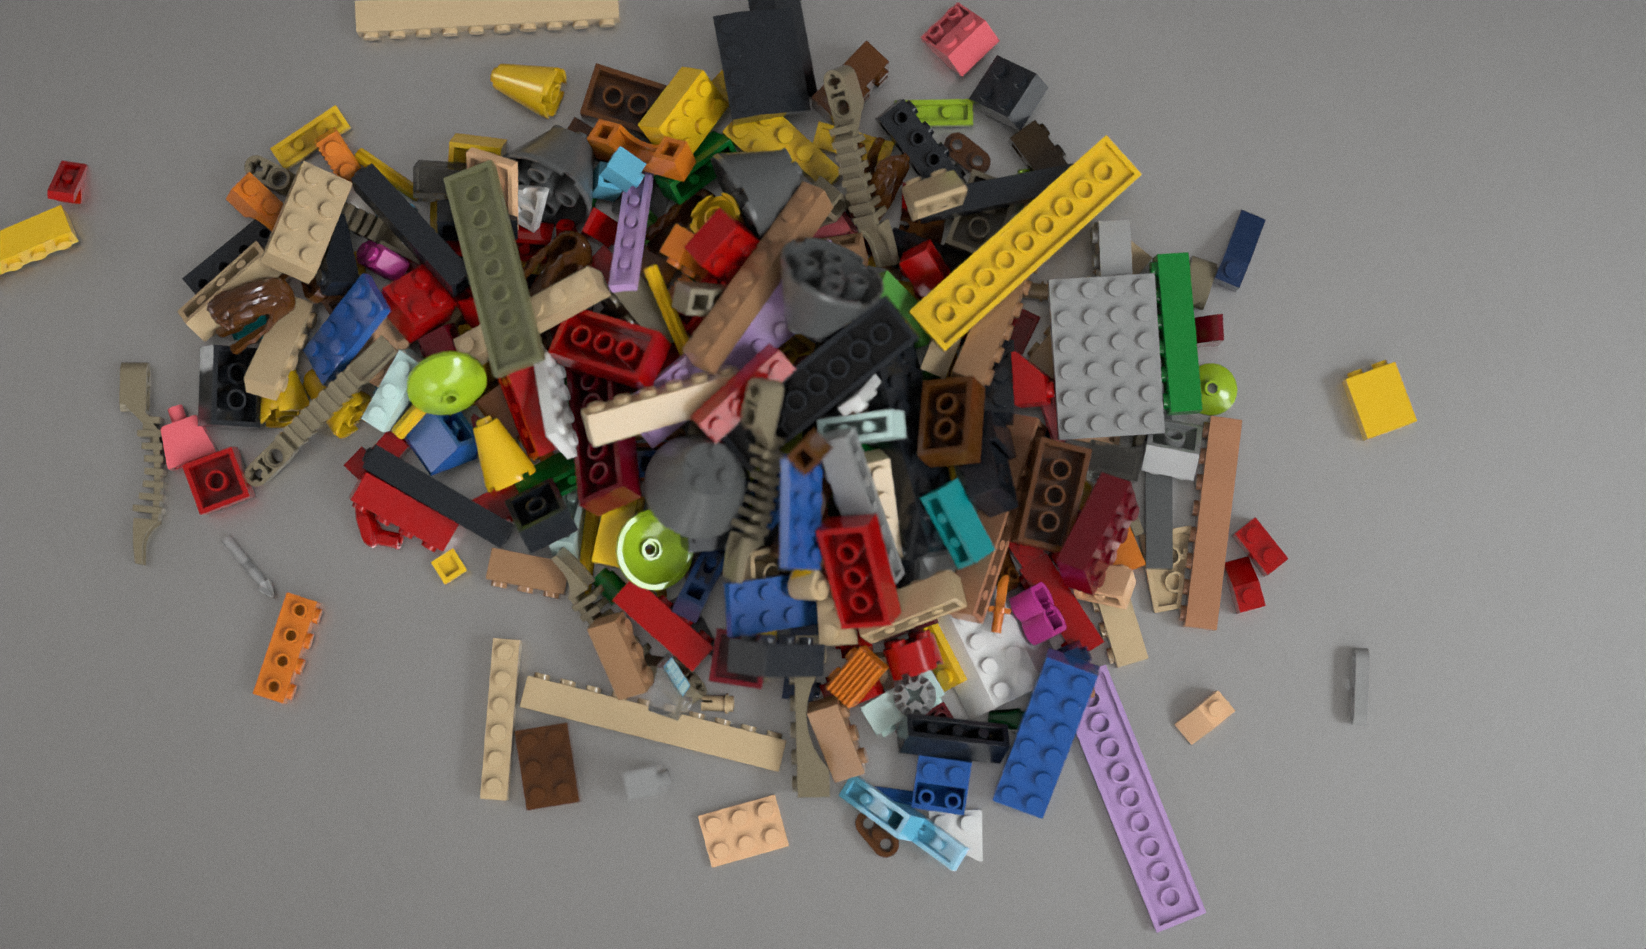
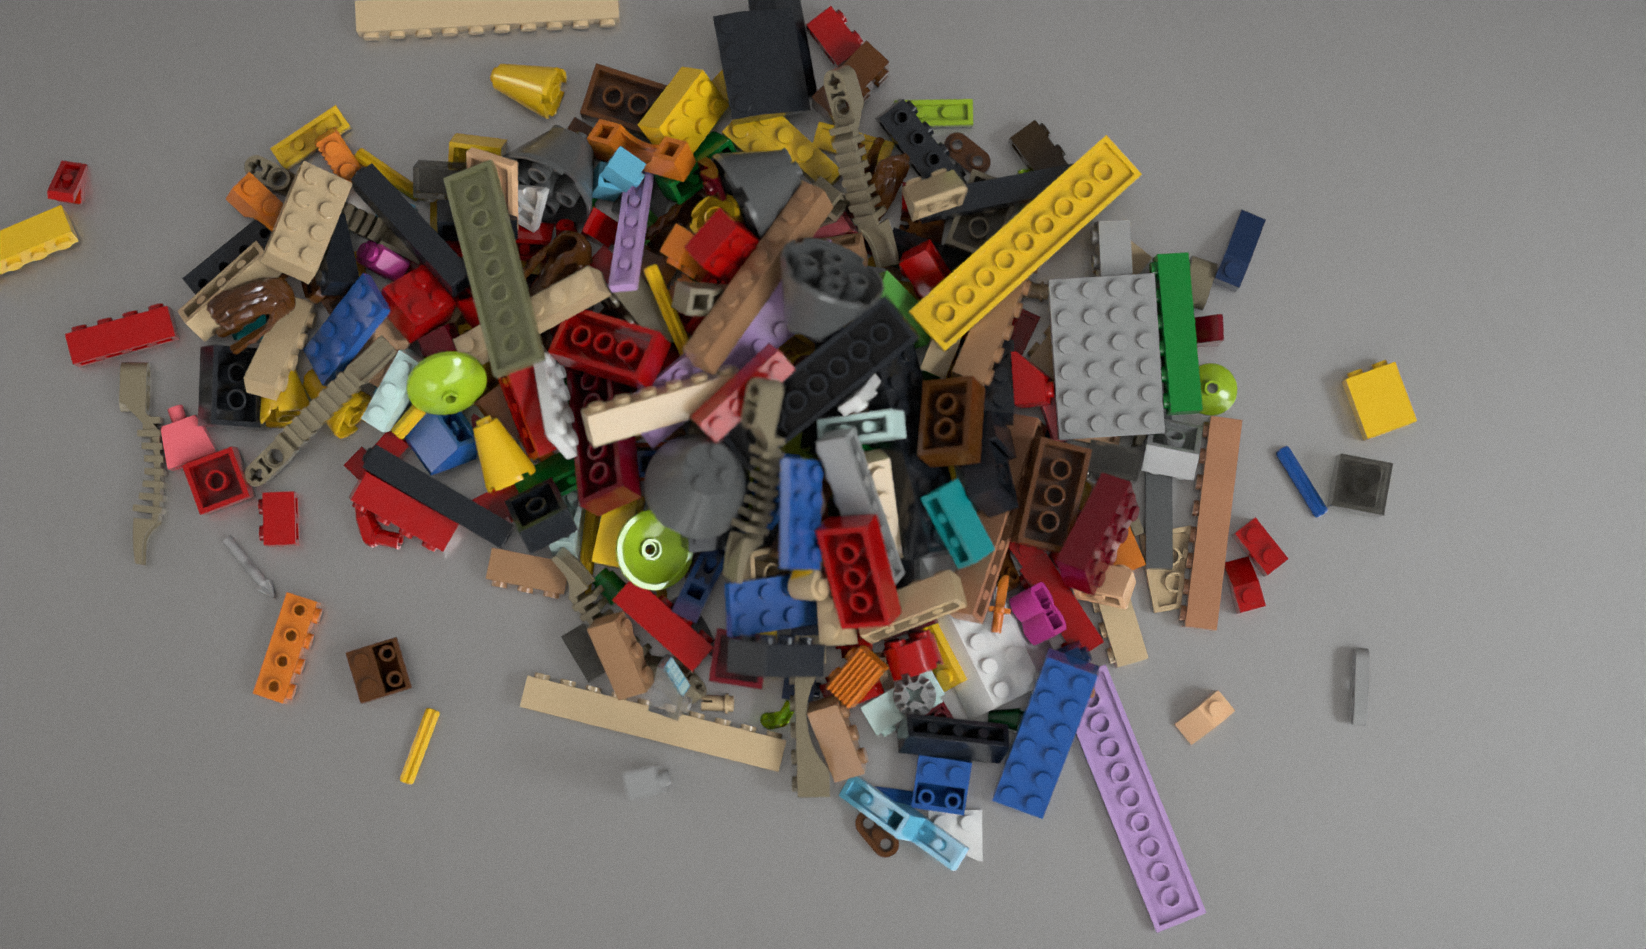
yellow plate [431,548,468,585] -> none
tan brick [480,638,522,801] -> none
reddish brown brick [514,722,582,811] -> none
light nougat plate [698,794,789,868] -> none
reddish brown brick [786,429,833,476] -> none
coral slope [920,2,1000,77] -> none
black brick [969,55,1049,131] -> none
none -> red brick [65,303,180,367]
none -> red brick [258,491,299,547]
none -> reddish brown slope [346,637,412,704]
none -> yellow axle [400,708,440,785]
none -> clear smoke brick [561,623,606,683]
none -> dark red slope [697,157,727,202]
none -> clear neon green arm [760,699,795,730]
none -> red brick [806,6,864,68]
none -> blue axle [1276,446,1328,518]
none -> clear smoke brick [1327,453,1393,517]

